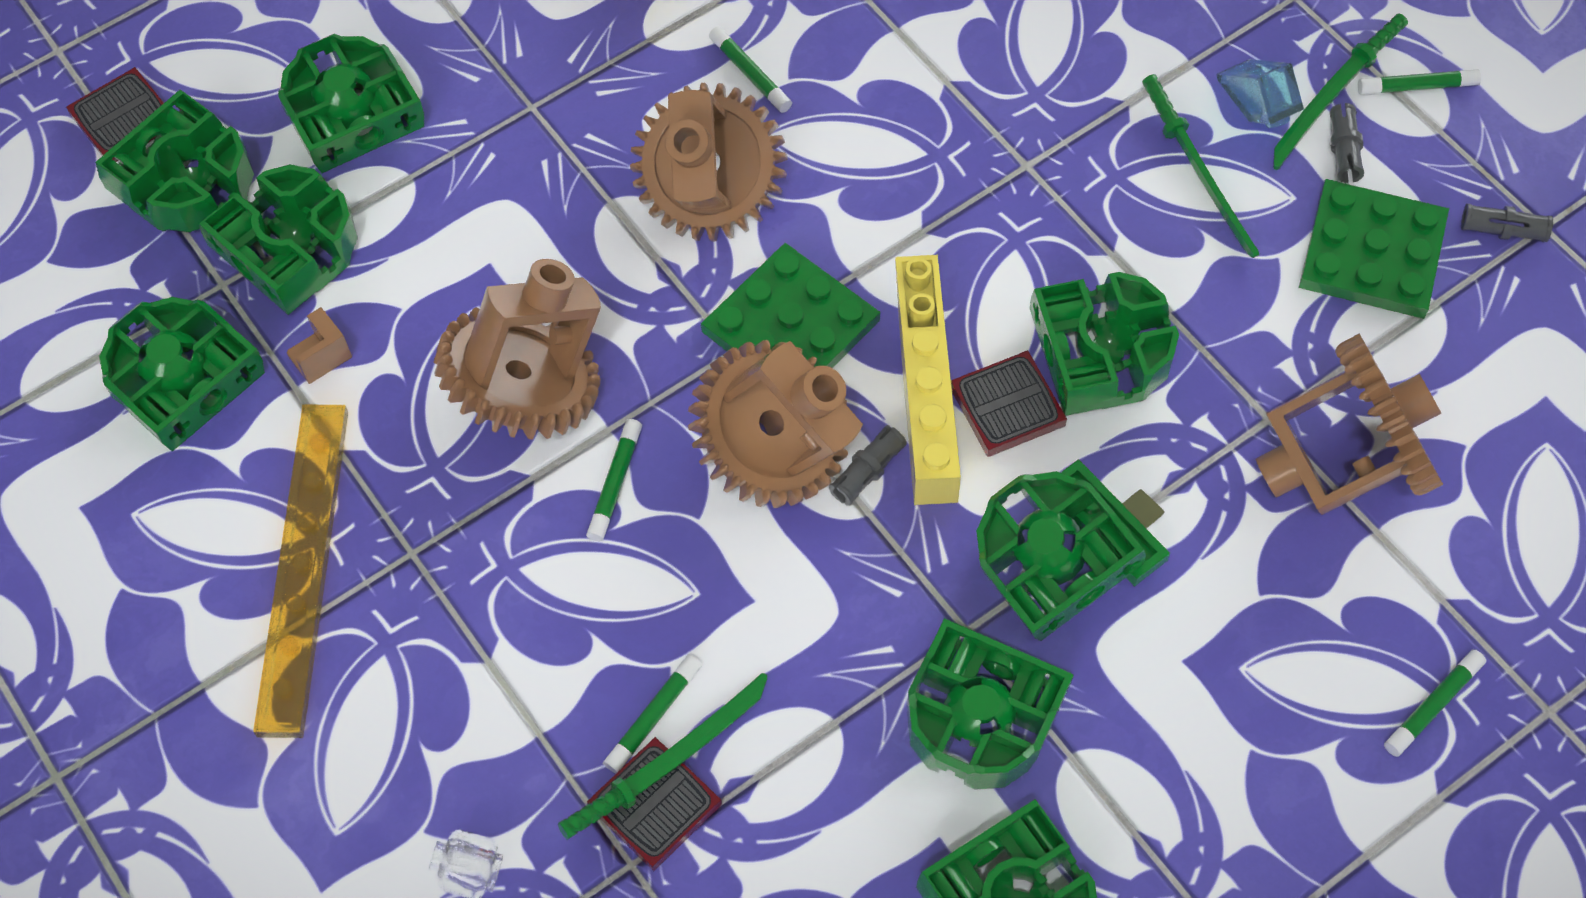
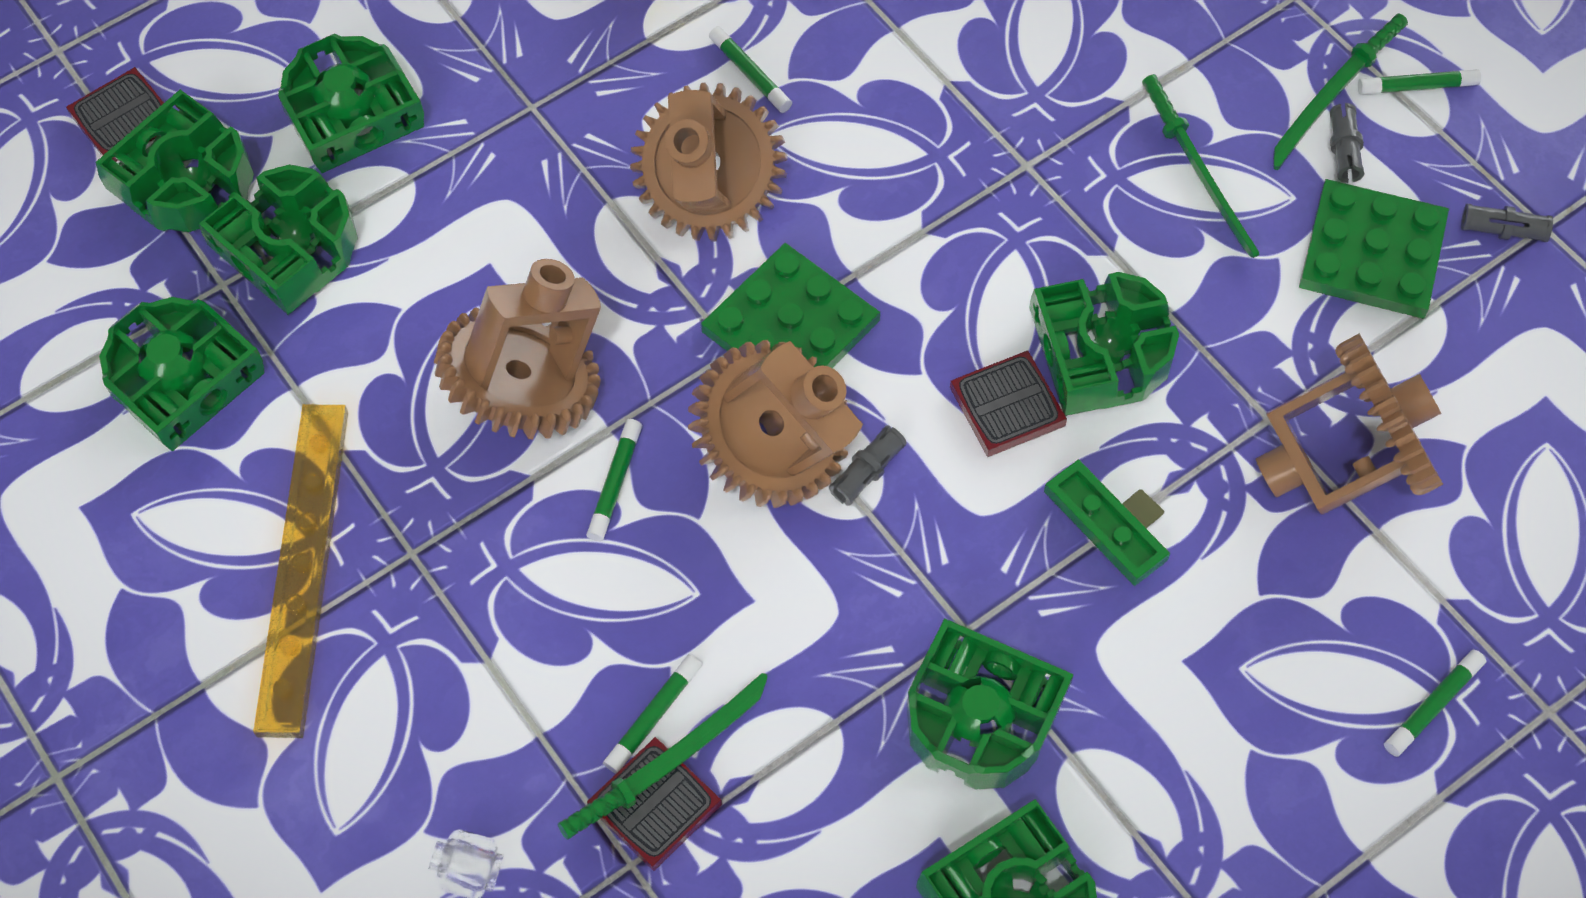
medium nougat panel [287,307,352,384] -> none
light yellow slope [895,255,961,505] -> none
green connector [976,471,1146,641] -> none
clear light blue slope [1216,59,1304,128] -> none

